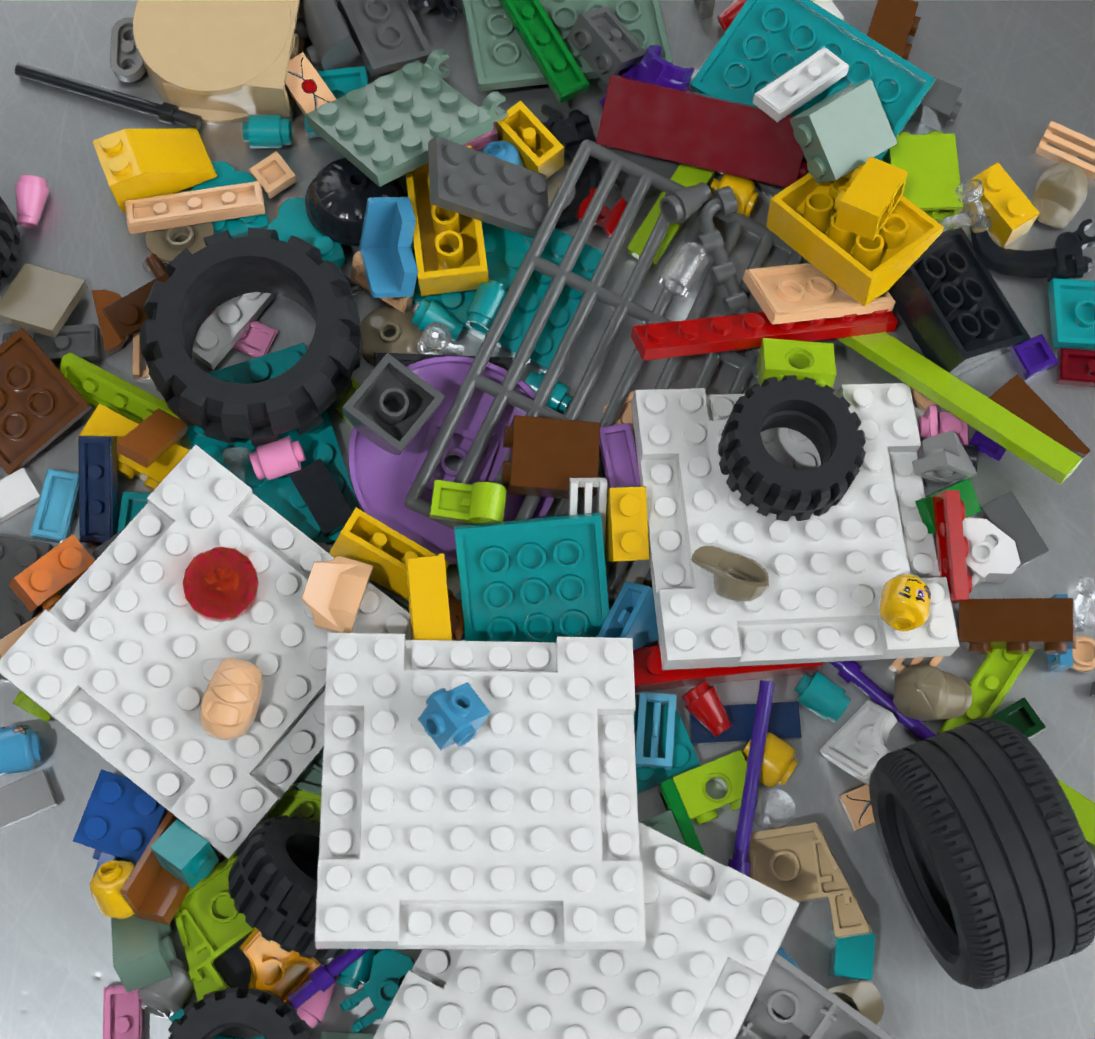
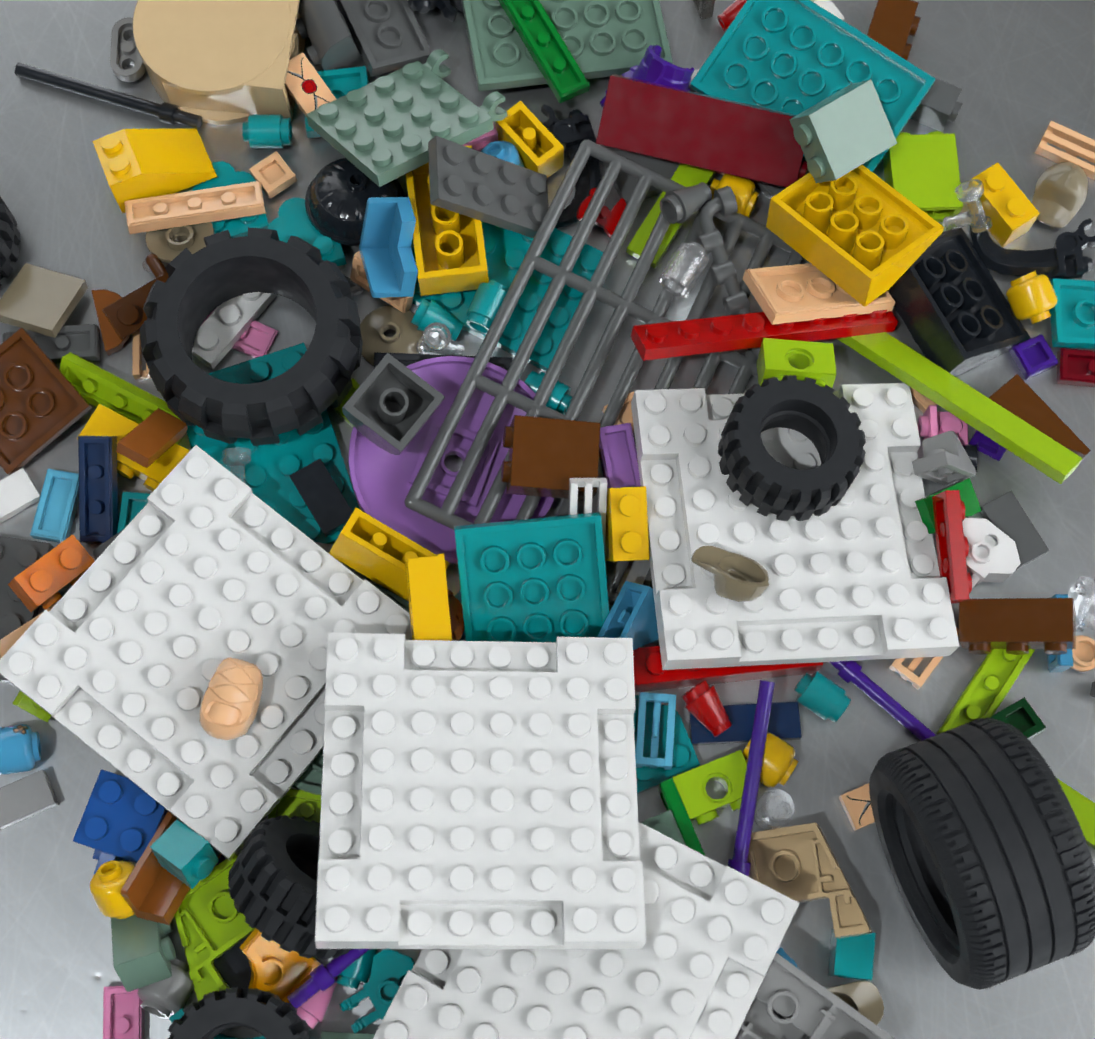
bright pink cone [15,175,50,228] -> none
clear red tile [182,547,259,622] -> none
bright pink brick [249,436,306,481] -> none
light nougat slope [302,556,373,633] -> none
dark azure brick [418,682,491,750] -> none
lime plate [429,480,507,524] -> none
dark grey bracket [567,6,645,84] -> none
white tile [753,47,849,122] -> none
white tile [819,699,897,786] -> none
yellow brick [834,156,908,241] -> none
yellow head [879,574,931,632] -> none
dark tan piece [893,665,972,721] -> none
none -> yellow head [1006,270,1058,324]

